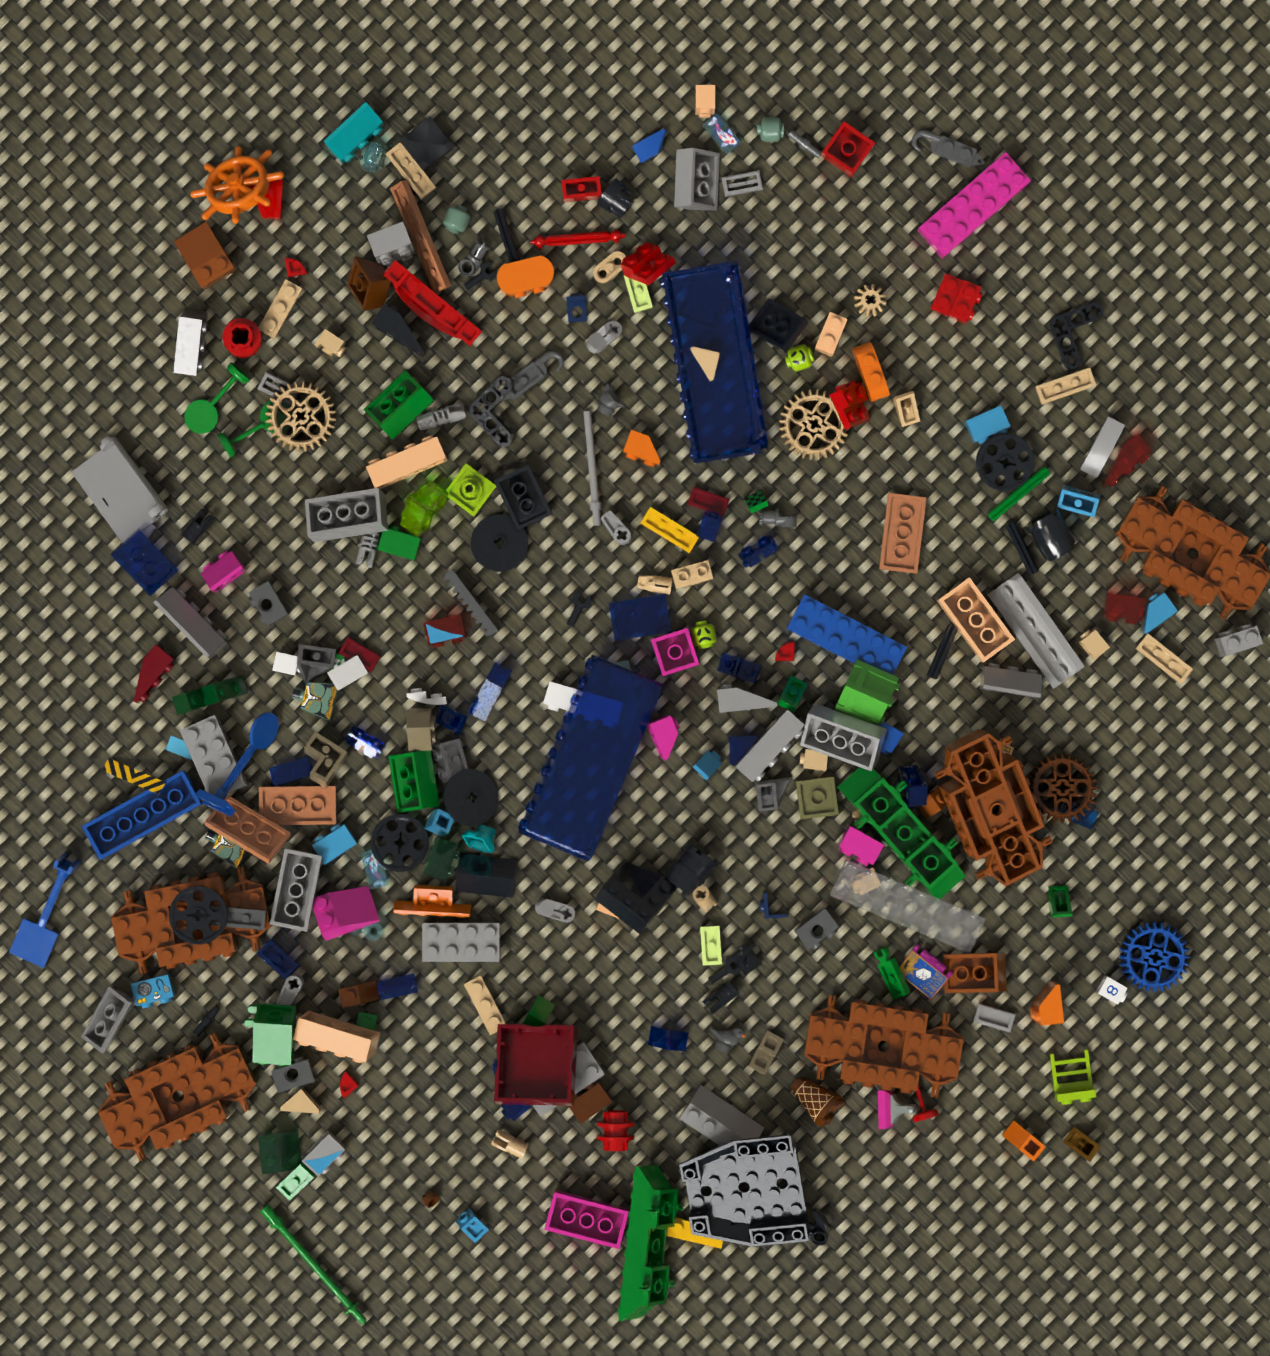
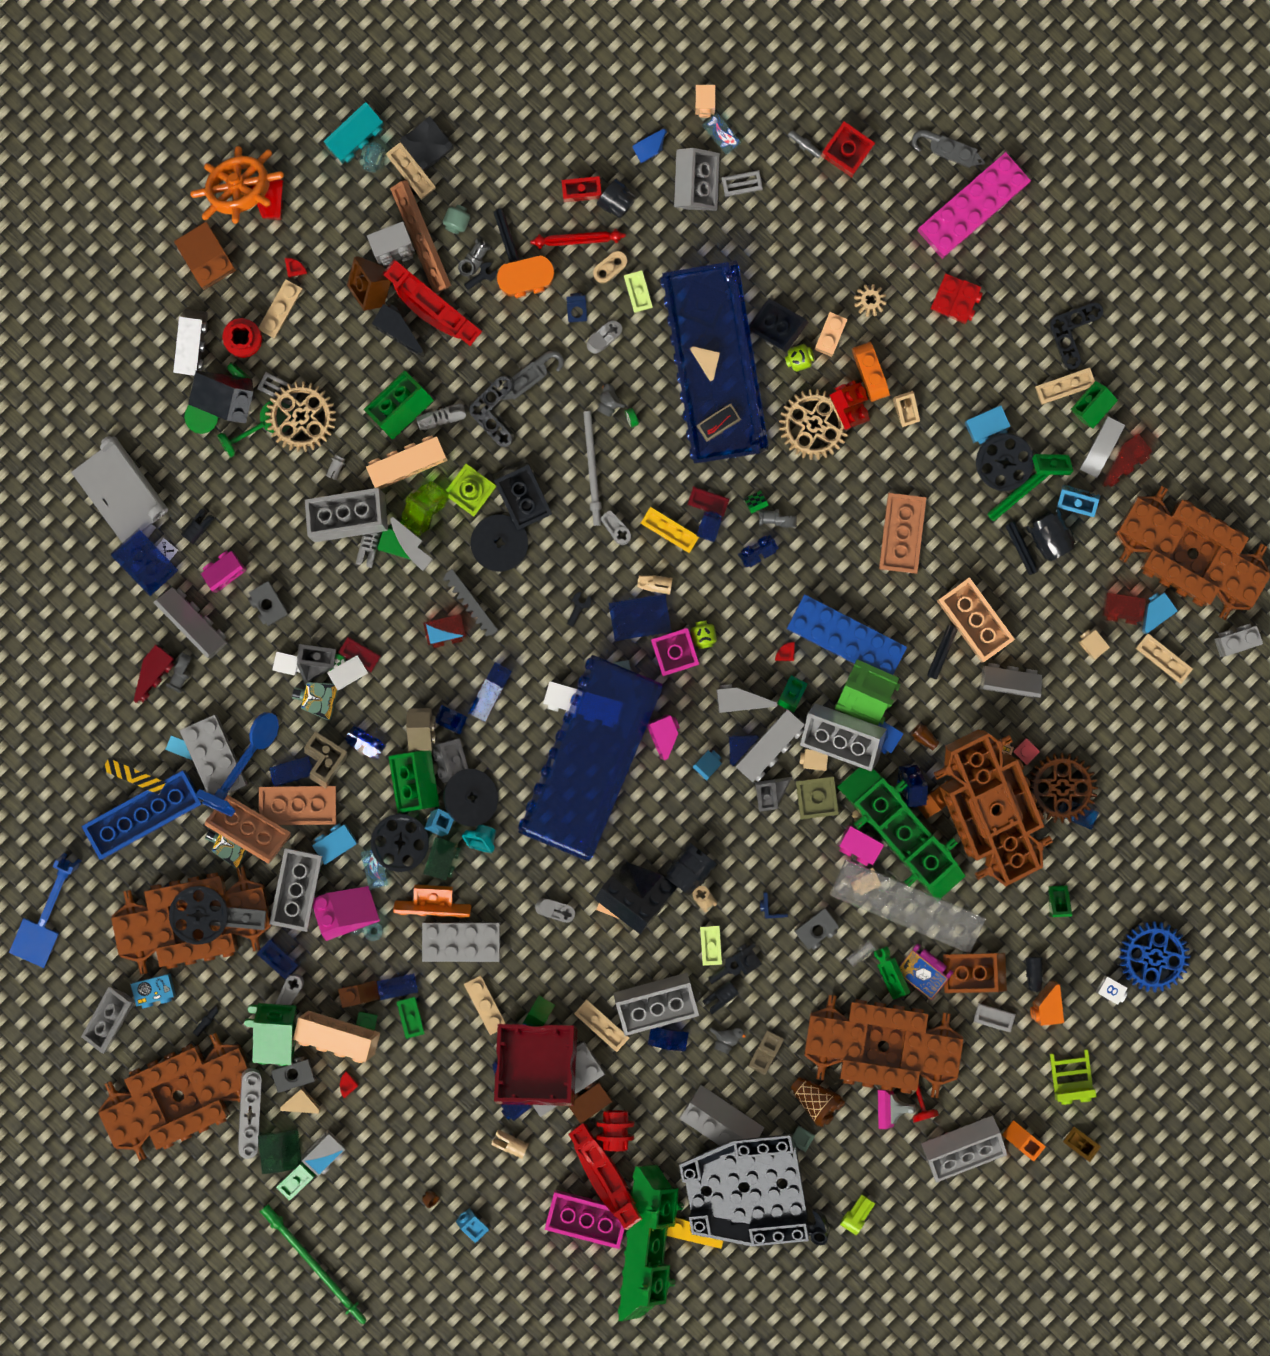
dark green arch [172,675,248,715] -> none
tan brick [315,329,346,357] -> none
white slope [407,688,447,705] -> none
black slope [455,853,517,898] -> none
red plate [620,242,676,285] -> none
orange slope [623,430,660,467] -> none
tan brick [671,560,713,590] -> none
clear blue slope [717,653,761,684] -> none
sand green head [757,117,784,142] -> none
light grey plate [987,573,1084,689] -> none
none -> white sticker [152,538,178,565]
none -> dark grey connector [165,652,192,693]
none -> black slope [188,370,253,423]
none -> light grey piece [238,1068,261,1159]
none -> light grey pin [325,455,346,480]
none -> light grey slope [390,517,433,572]
none -> green plate [396,997,425,1039]
none -> red piece [568,1123,642,1230]
none -> tan plate [574,999,630,1052]
none -> light grey slope [613,973,699,1036]
none -> green tile [625,408,639,428]
none -> black slope [697,404,741,442]
none -> sand green tile [792,1125,815,1152]
none -> lime piece [840,1194,875,1235]
none -> clear pin [846,940,876,967]
none -> reddish brown cone [911,723,939,751]
none -> light grey slope [921,1116,1007,1183]
none -> coral plate [1013,738,1040,765]
none -> black hinge [1025,957,1043,993]
none -> green plate [1032,454,1073,475]
none -> green brick [1070,381,1118,429]

